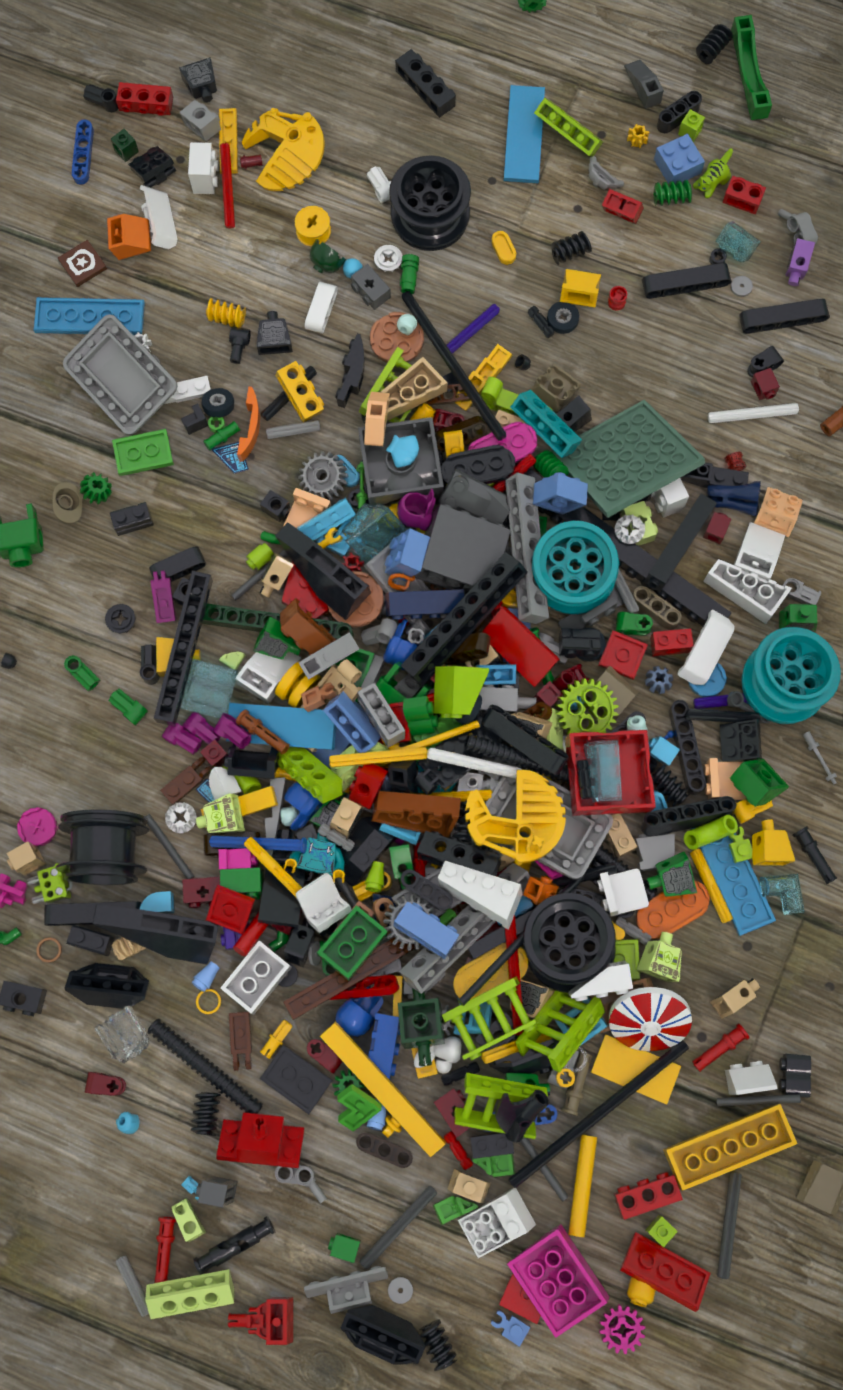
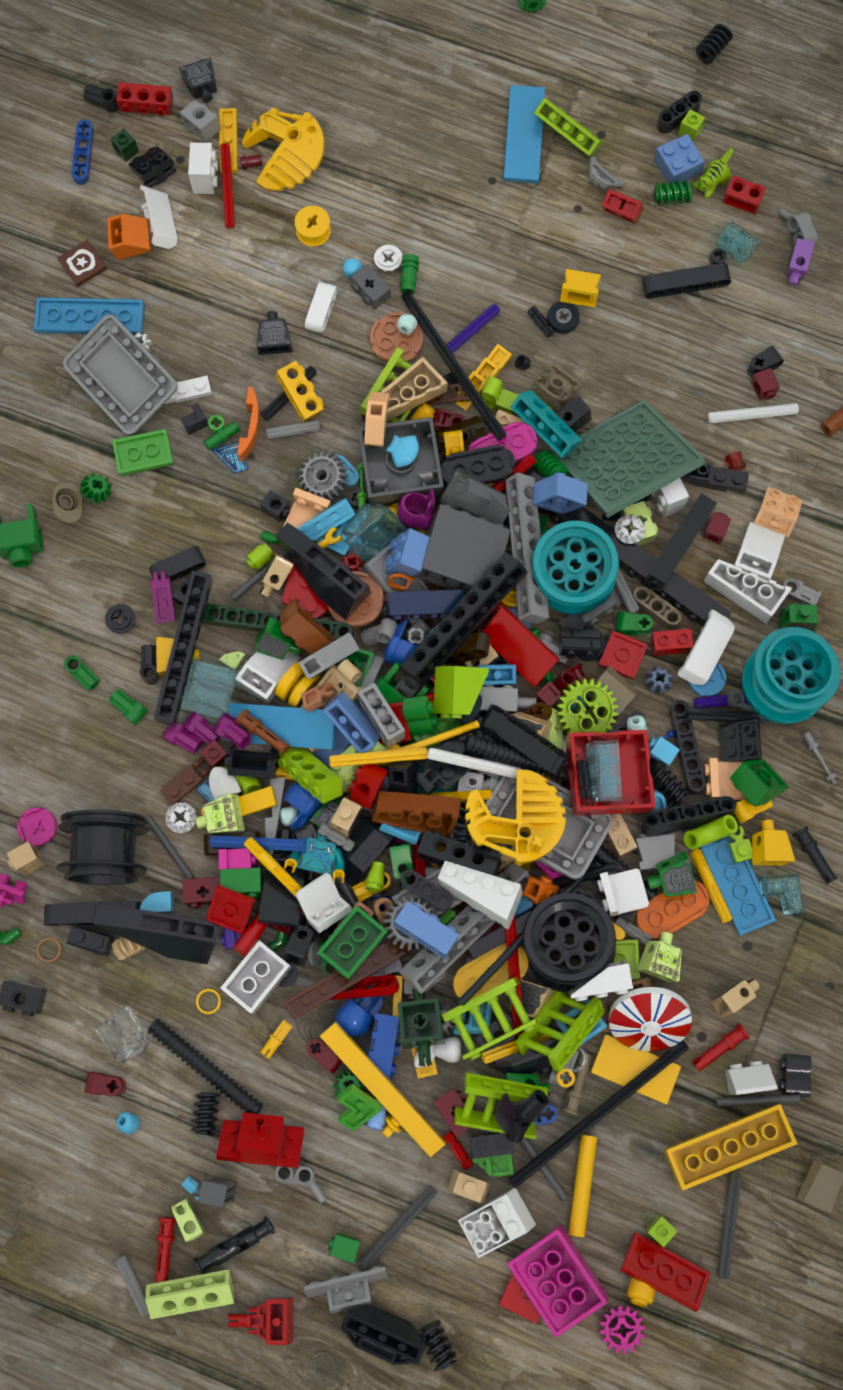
black hinge [1,652,17,669] -> none
lime piece [27,863,73,904] -> none
black wedge [65,963,149,1009] -> none
black brick [110,502,154,536] -> none
light blue cone [192,961,220,992] -> none
black bush [201,388,235,417] -> none
yellow piece [206,298,246,328] -> none
black pin [229,327,251,364] -> none
reddish brown hinge [229,1012,252,1071] -> none
black tile [260,1045,333,1115] -> none
dark green cylinder [309,239,346,274] -> none
black slope [335,333,365,408] -> none
dark brown beam [356,1132,413,1168] -> none
white piece [367,166,391,203] -> none
light grey wheel [388,1277,413,1304] -> none
black wheel [389,155,471,251] -> none
black brick [395,49,456,118] -> none
bright green slope [433,1196,478,1225] -> none
white hinge [436,1058,452,1074] -> none
black axle [441,1062,480,1086] -> none
yellow tile [491,231,516,265] -> none
medium blue plate [491,1310,530,1347] -> none
black piece [551,231,592,265] -> none
red wheel [608,286,628,311] -> none
red brick [614,1172,683,1220] -> none
dark grey slope [624,60,664,109] -> none
yellow gear [627,124,649,148] -> none
dark blue piece [707,481,761,517] -> none
green arch [731,15,772,120] -> none
light grey wheel [731,276,753,297] -> none
black beam [739,298,830,334] -> none

